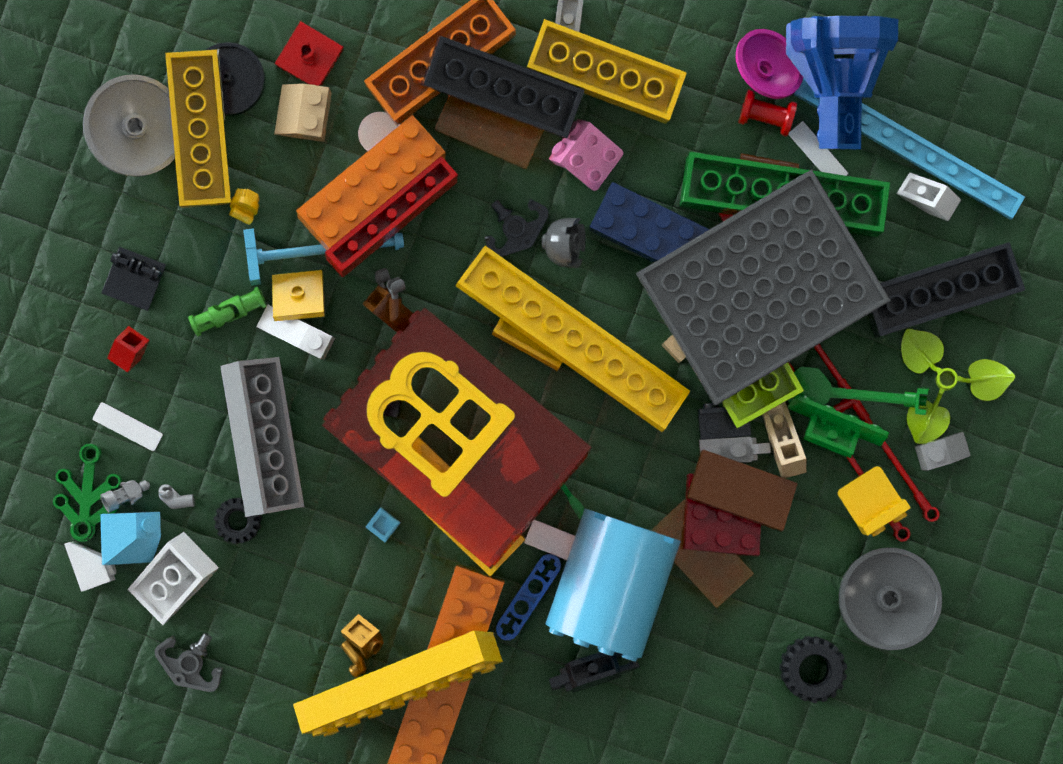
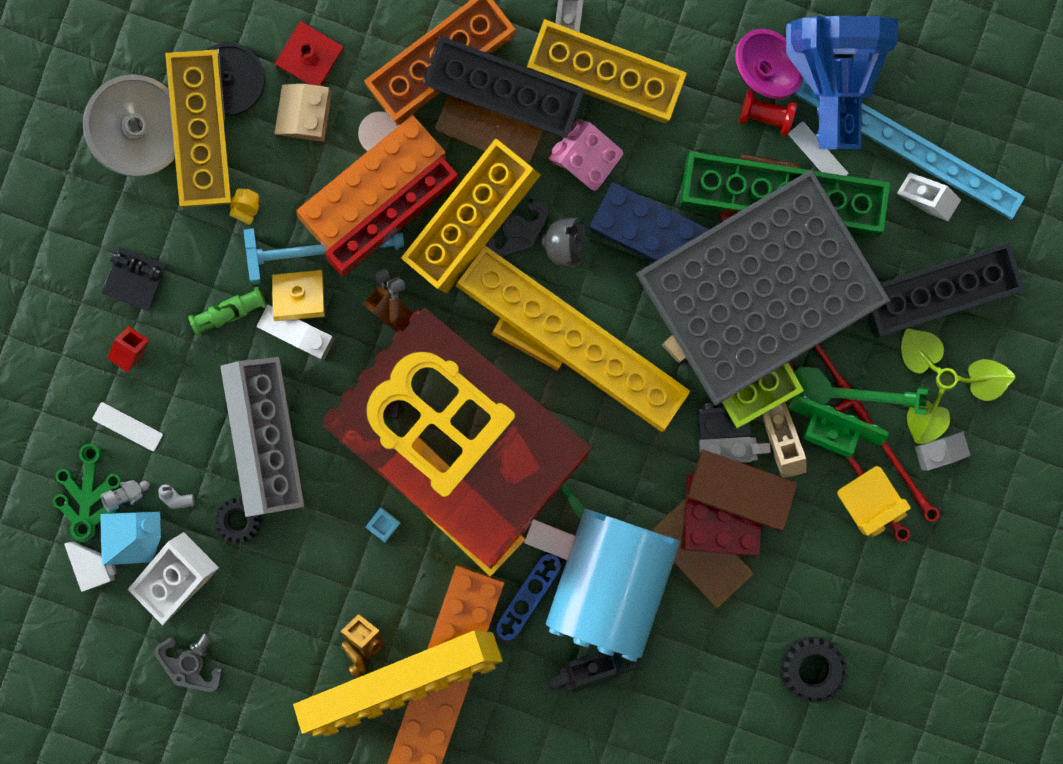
dark grey dish [839,548,942,650] -> none
none -> yellow brick [401,139,541,293]

